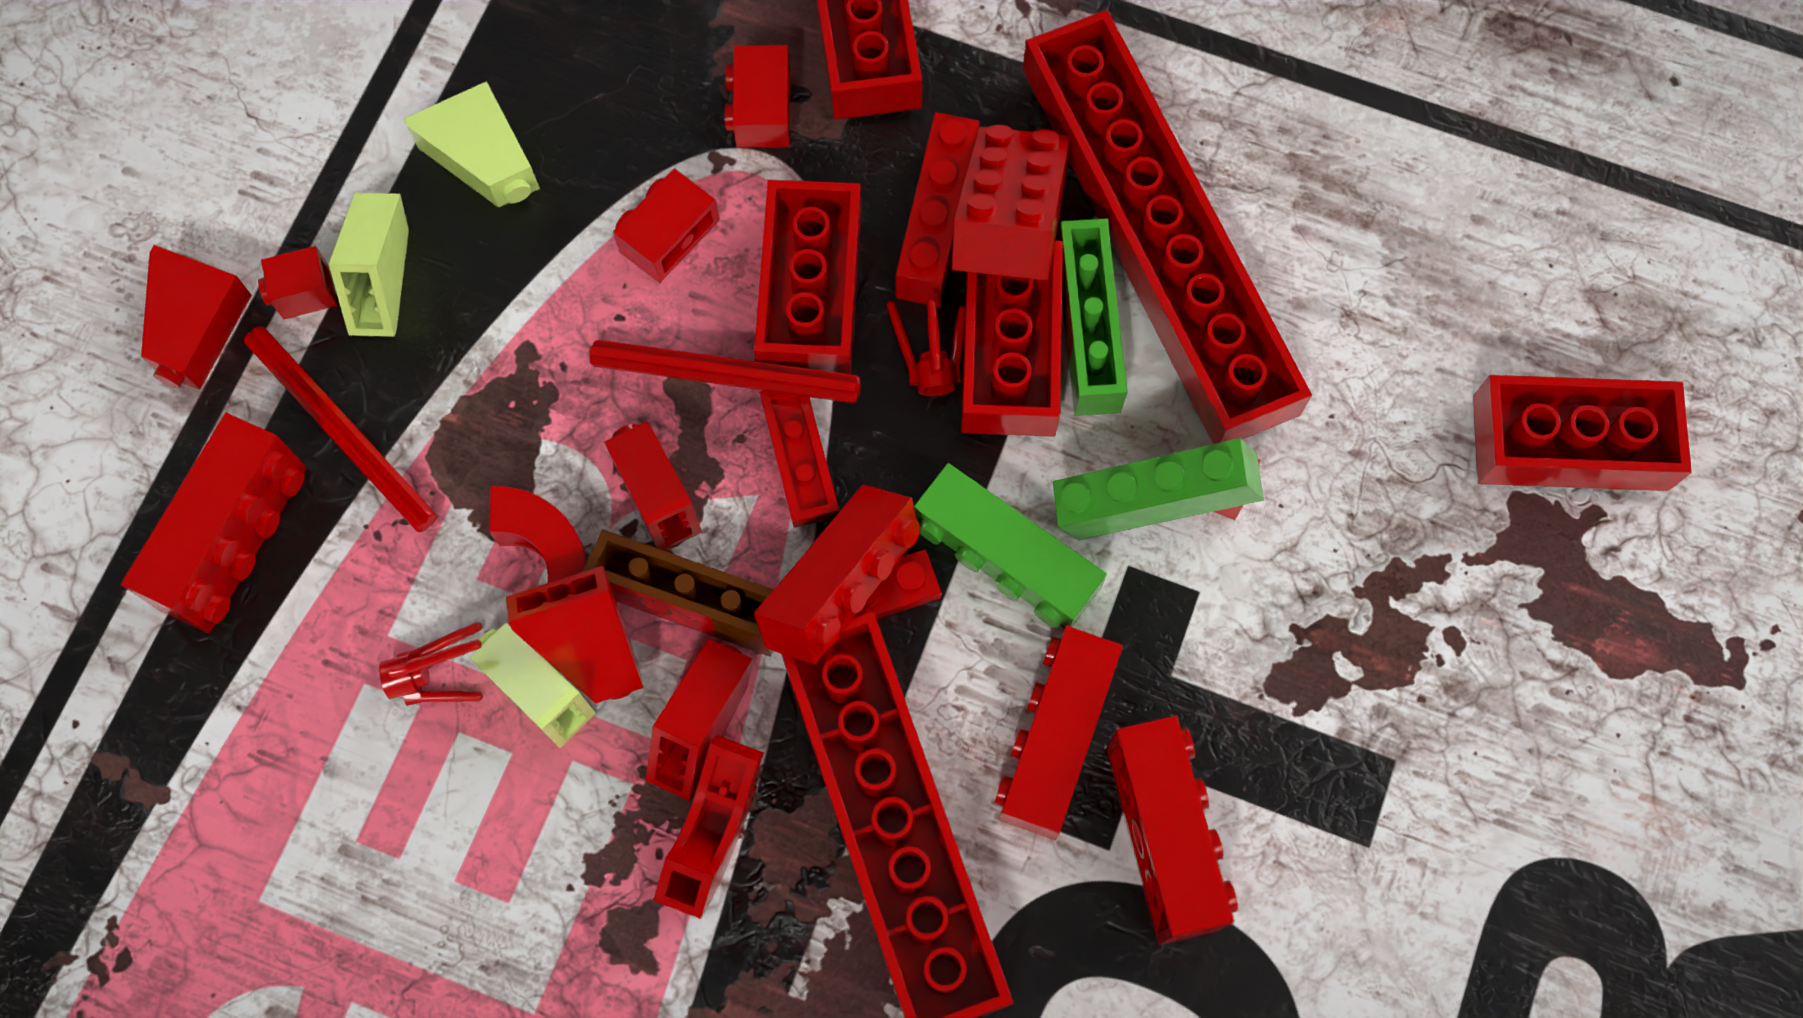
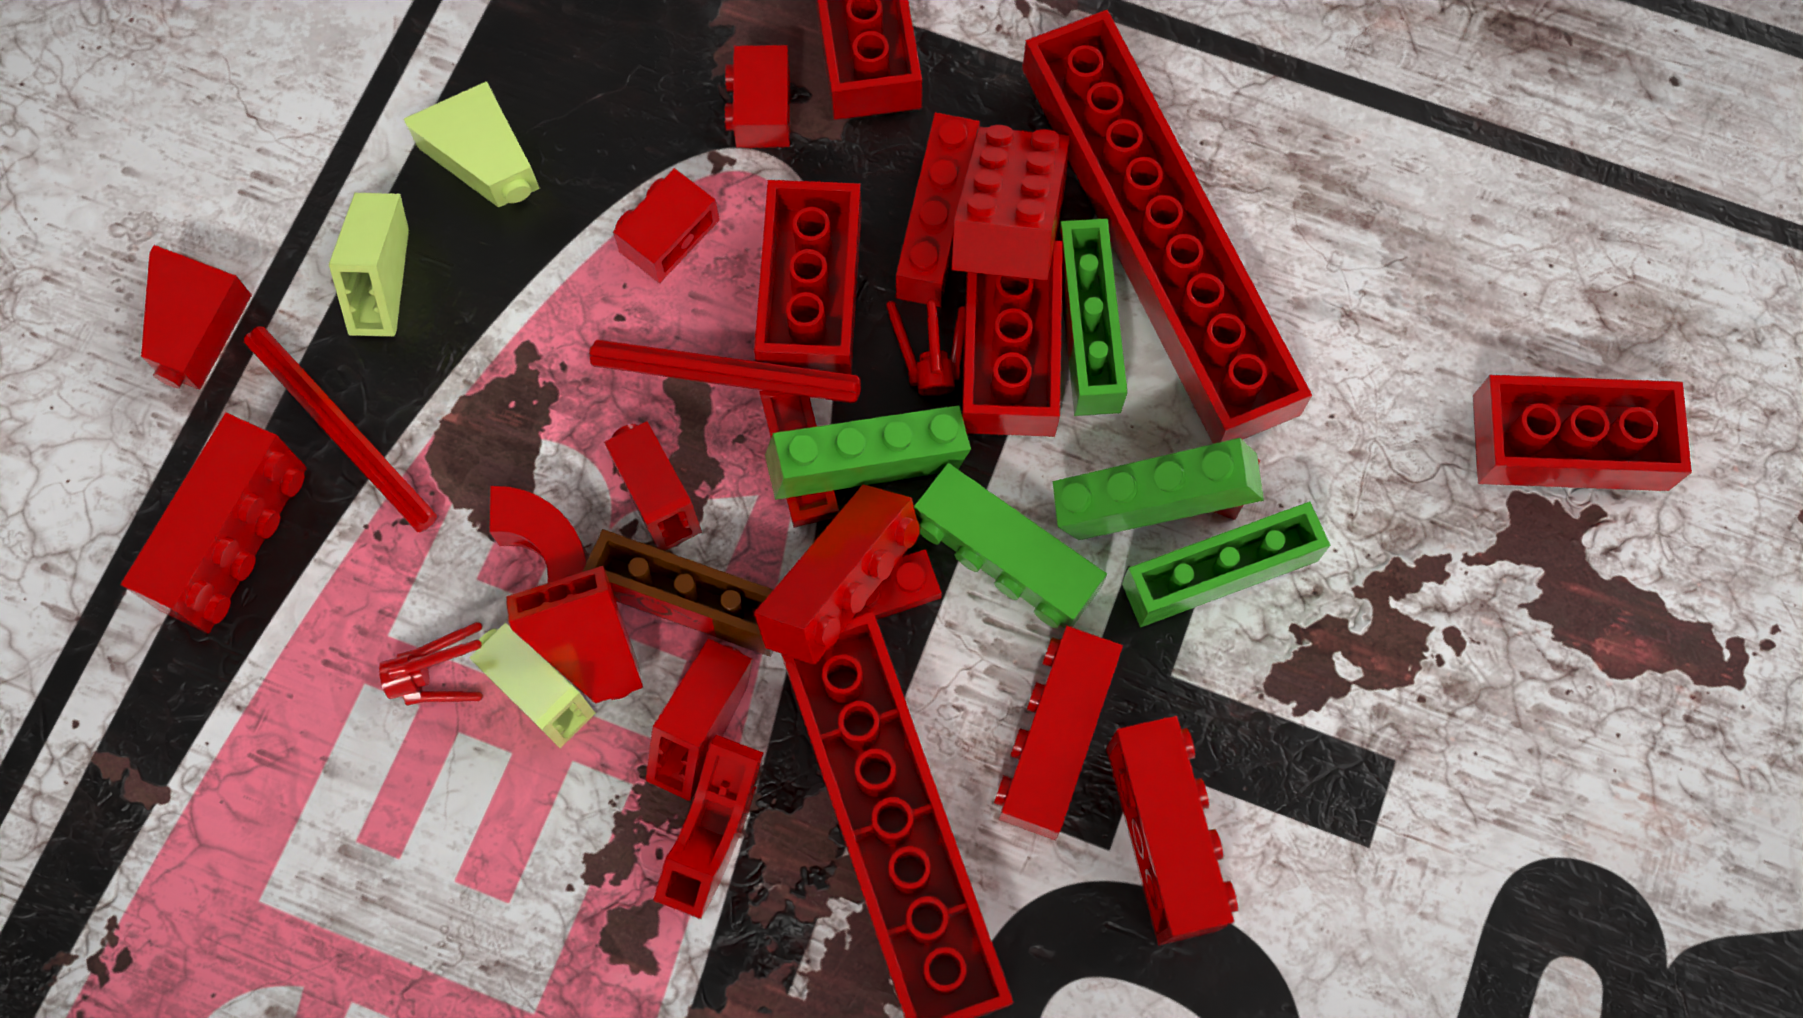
red brick [258,246,338,320] -> none
none -> bright green brick [765,405,971,500]
none -> bright green brick [1122,501,1331,628]

